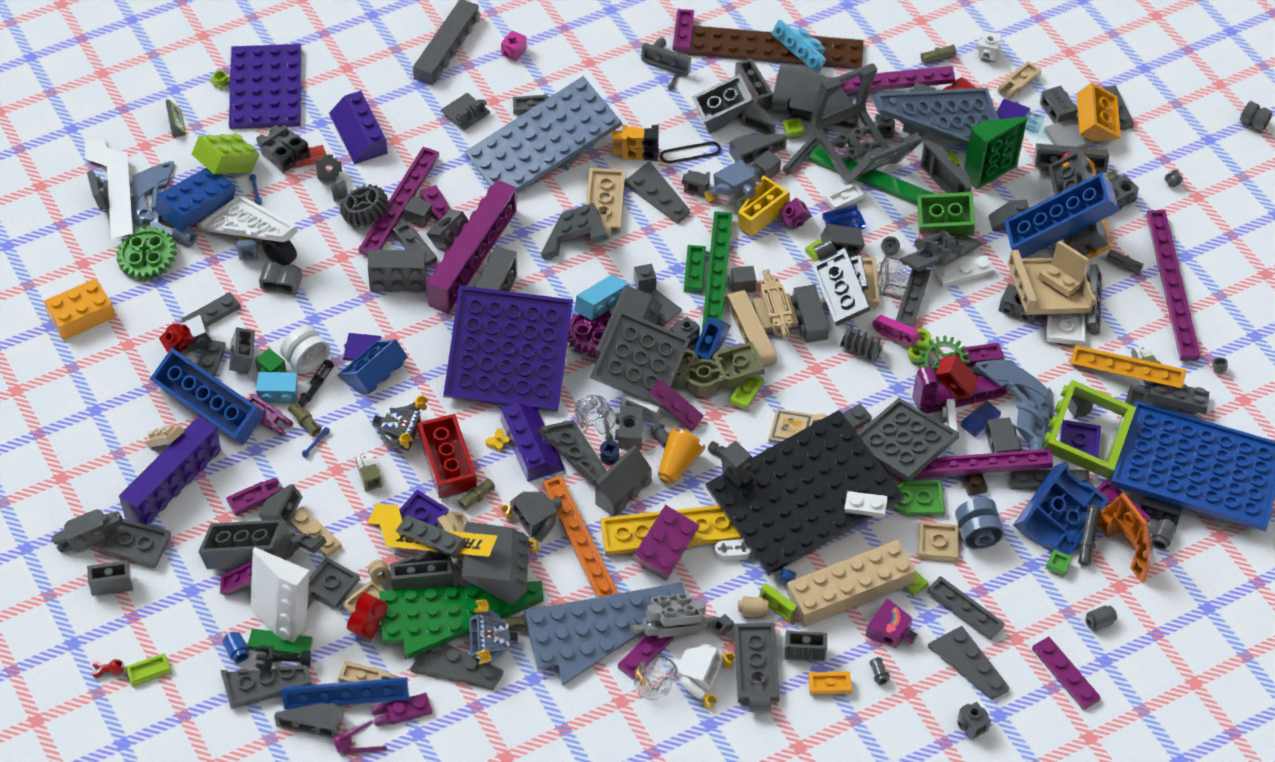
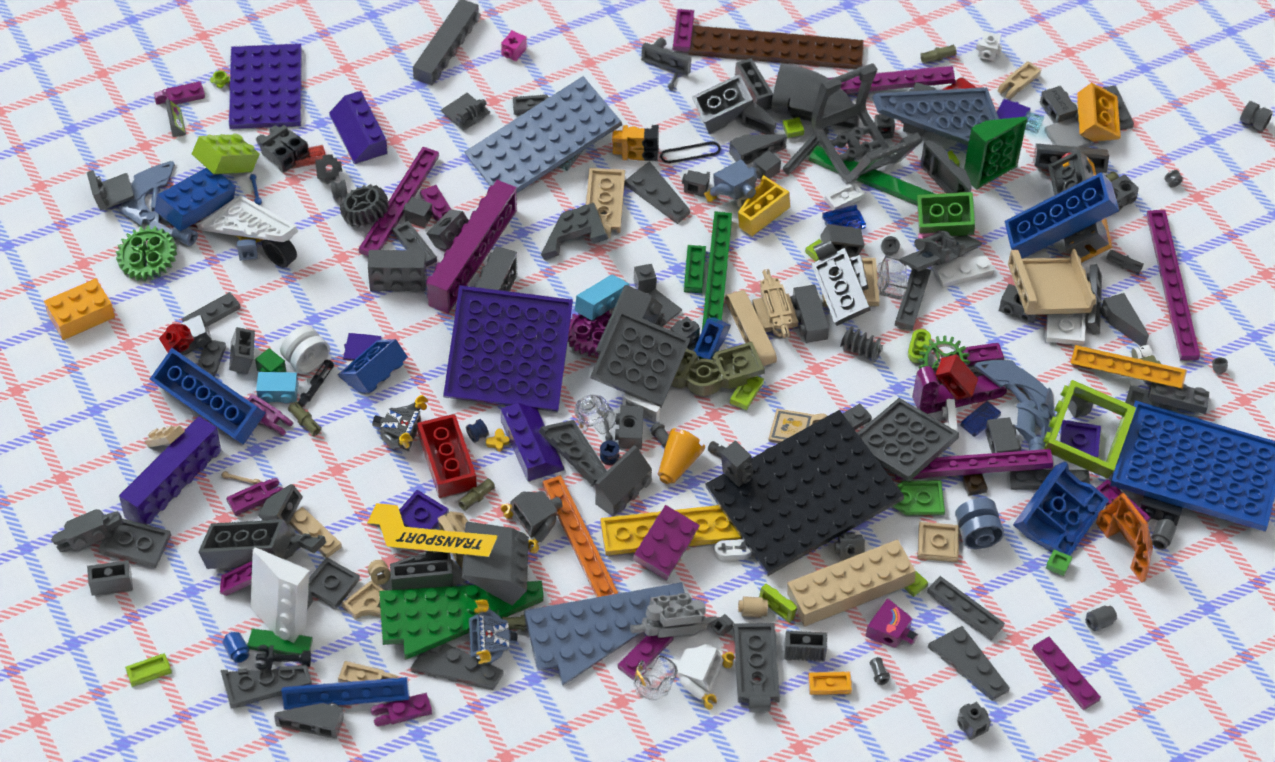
white sticker [85,137,133,239] -> none
red arm [91,659,125,678] -> none
dark grey brick [259,262,302,295] -> none
blue hinge [302,427,330,457] -> none
magenta plant [332,720,387,756] -> none
red brick [347,592,388,641] -> none
olive leg [356,453,382,492] -> none
dark grey plate [396,515,466,558] -> none
magenta plate [648,379,704,431] -> none
dark grey brick [728,266,757,293] -> none
medium azure bracket [772,20,826,73] -> none
blue plate [778,568,797,583] -> none
magenta brick [779,197,812,229] -> none
white plate [845,491,888,517] -> none
dark pink beam [872,315,921,346] -> none
dark grey slope [989,200,1029,231] -> none
tan bracket [1038,241,1089,297] -> none
dark grey pin [1078,505,1100,566] -> none
none -> magenta hinge [154,81,205,105]
none -> tan hinge [221,471,261,485]
none -> dark blue wheel [466,419,489,443]
none -> dark grey brick [834,532,865,560]
none -> dark grey slope [1100,293,1149,346]

